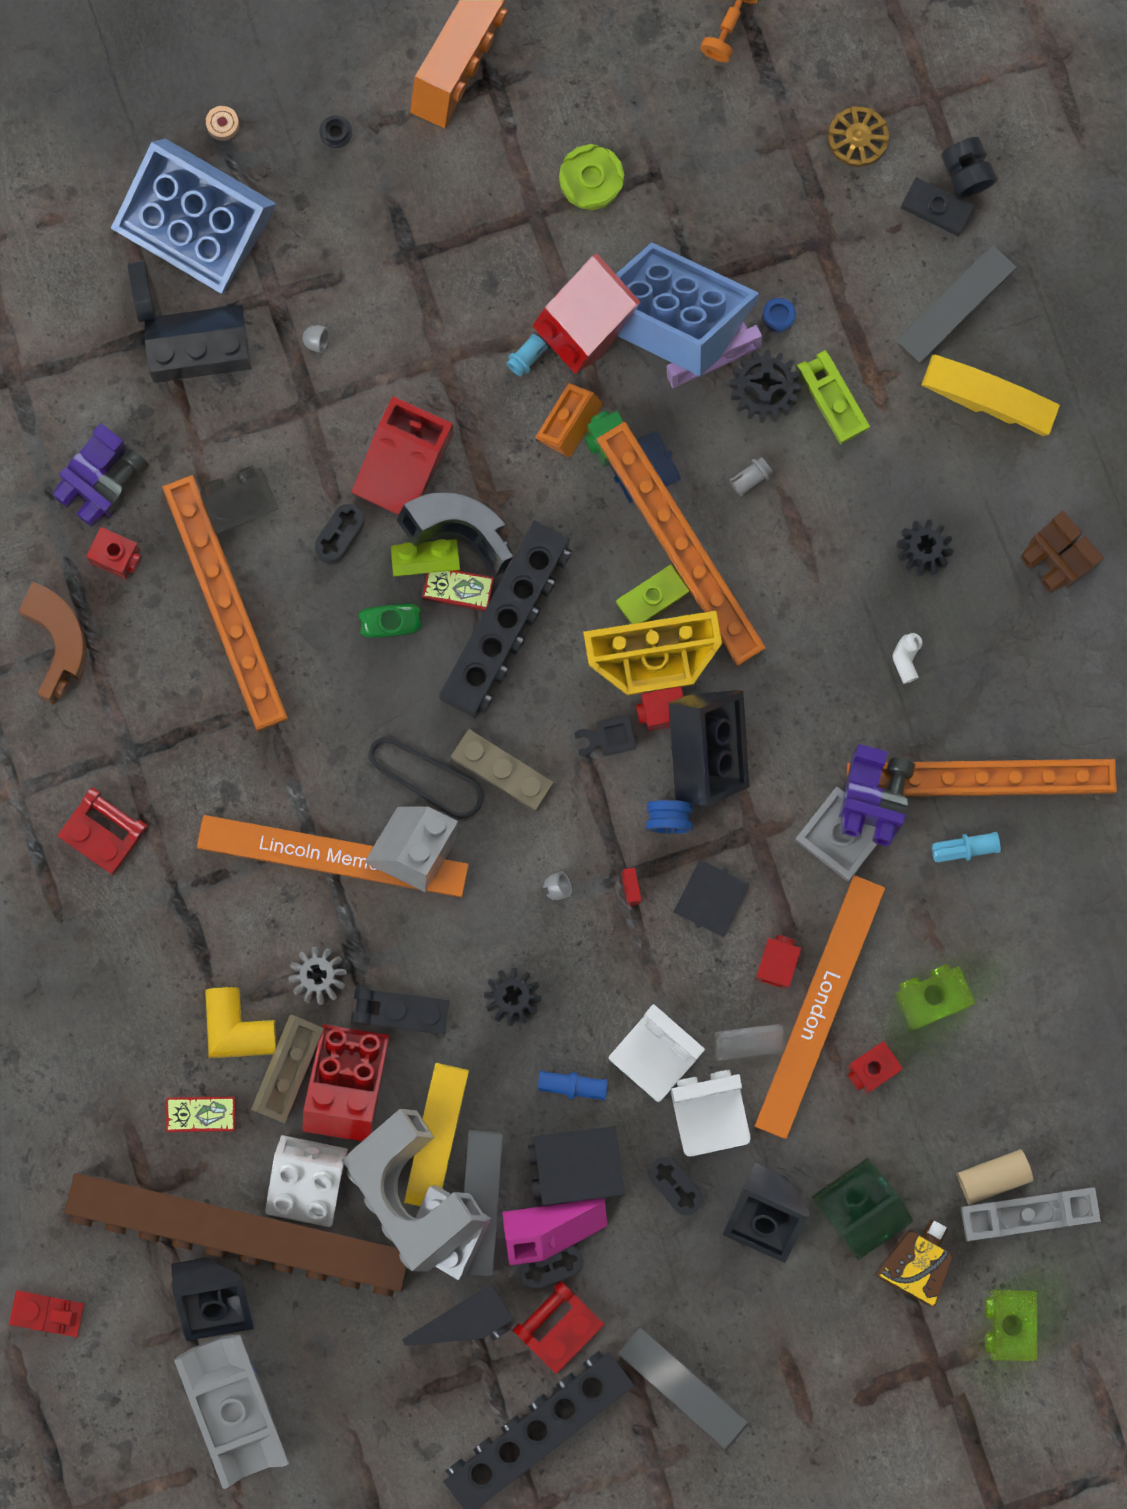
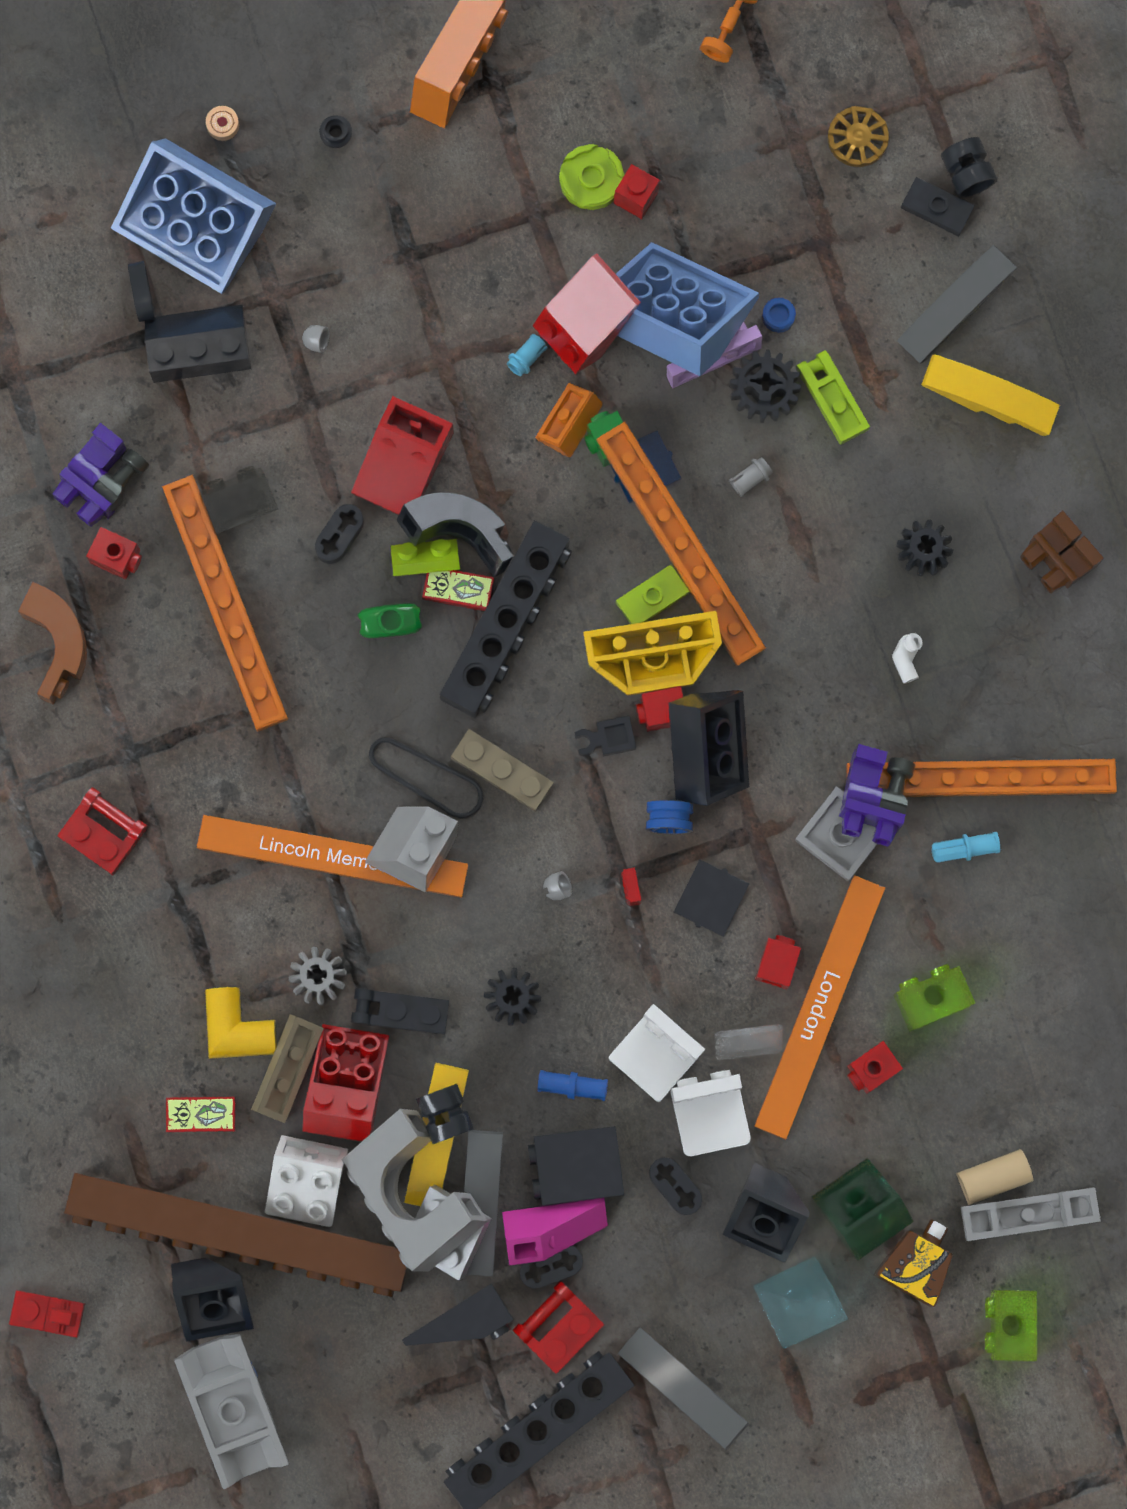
none -> black wheel [416,1084,474,1145]
none -> red brick [614,164,660,219]
none -> clear light blue slope [753,1256,848,1349]

